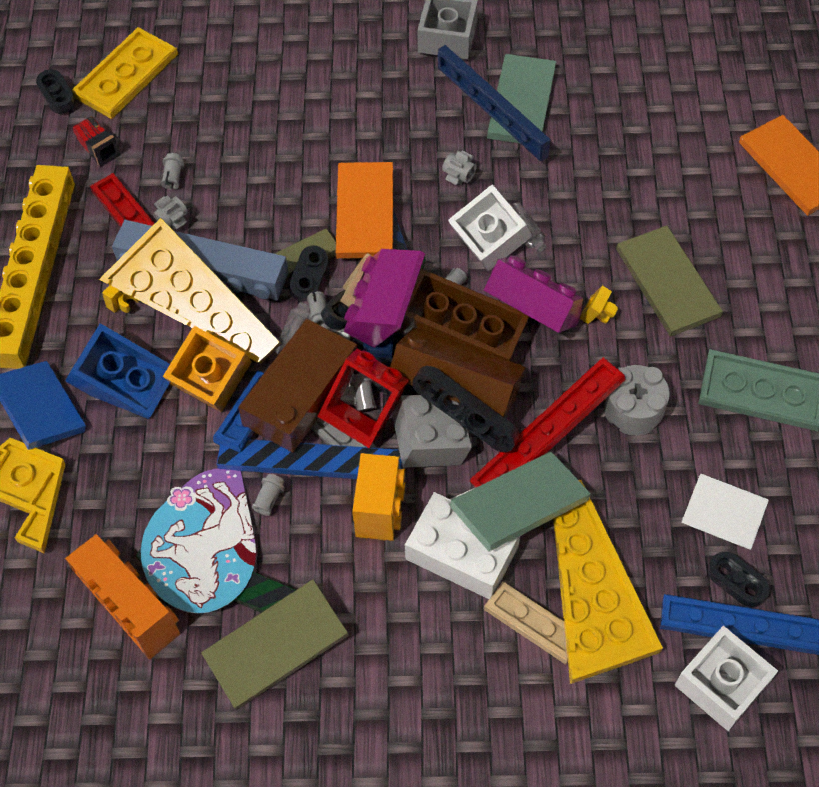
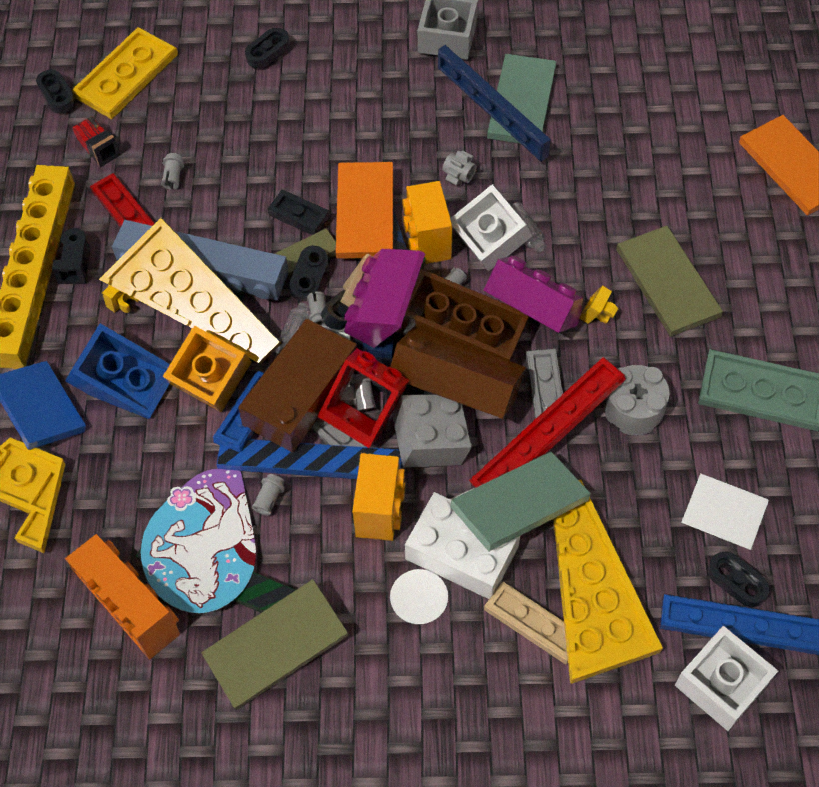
light grey gear [153,195,188,230] -> none
black beam [412,366,519,452] -> none
none -> black leg [52,228,90,284]
none -> black plate [245,28,290,68]
none -> black plate [267,189,330,235]
none -> white sticker [390,569,448,624]
none -> light orange brick [402,181,452,264]
none -> light grey tile [526,349,563,419]

